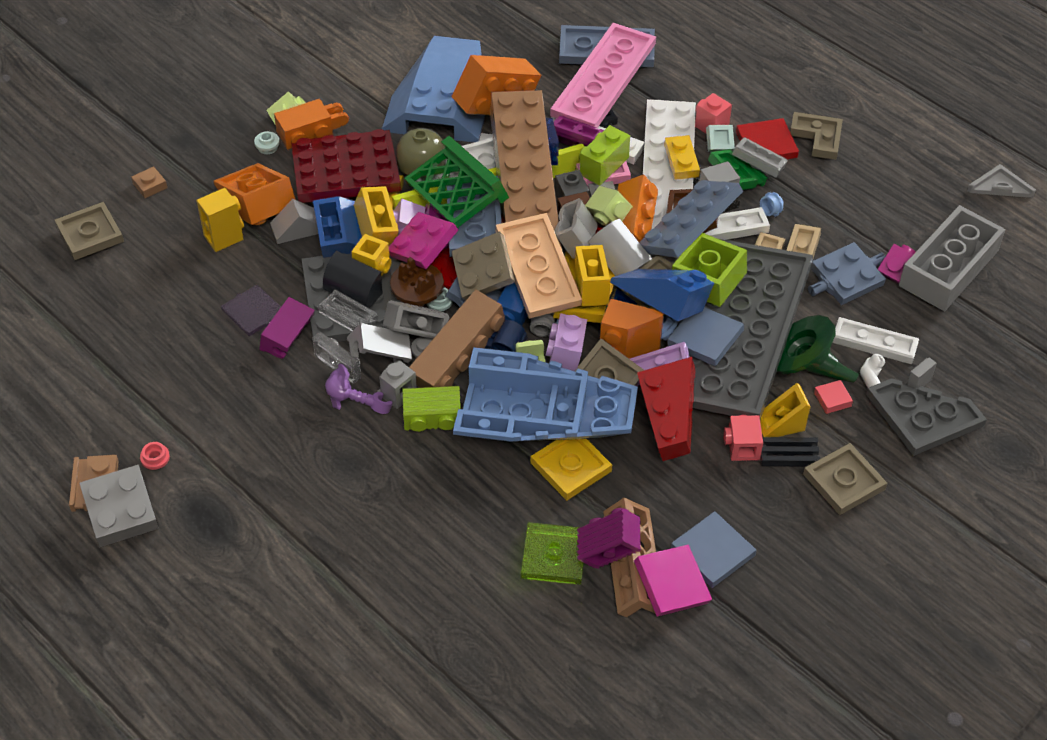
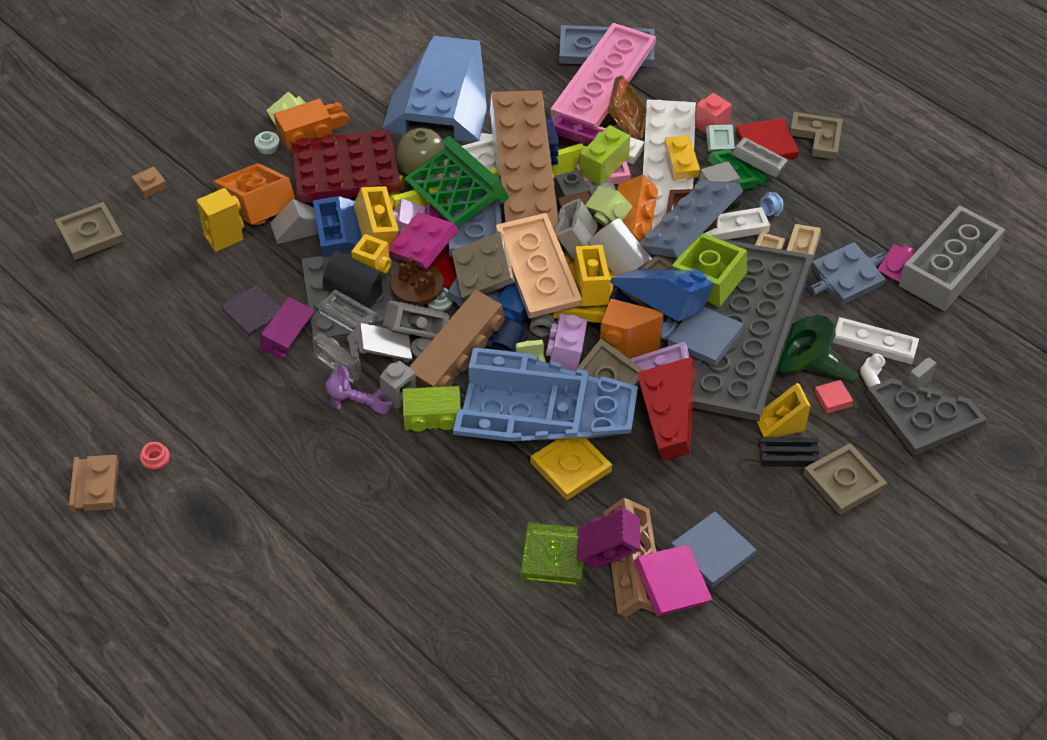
light grey brick [79,464,158,547] -> none
orange brick [451,55,542,115] -> none
coral brick [724,415,763,461] -> none
light grey tile [967,164,1036,198] -> none
none -> clear orange plate [608,75,647,141]

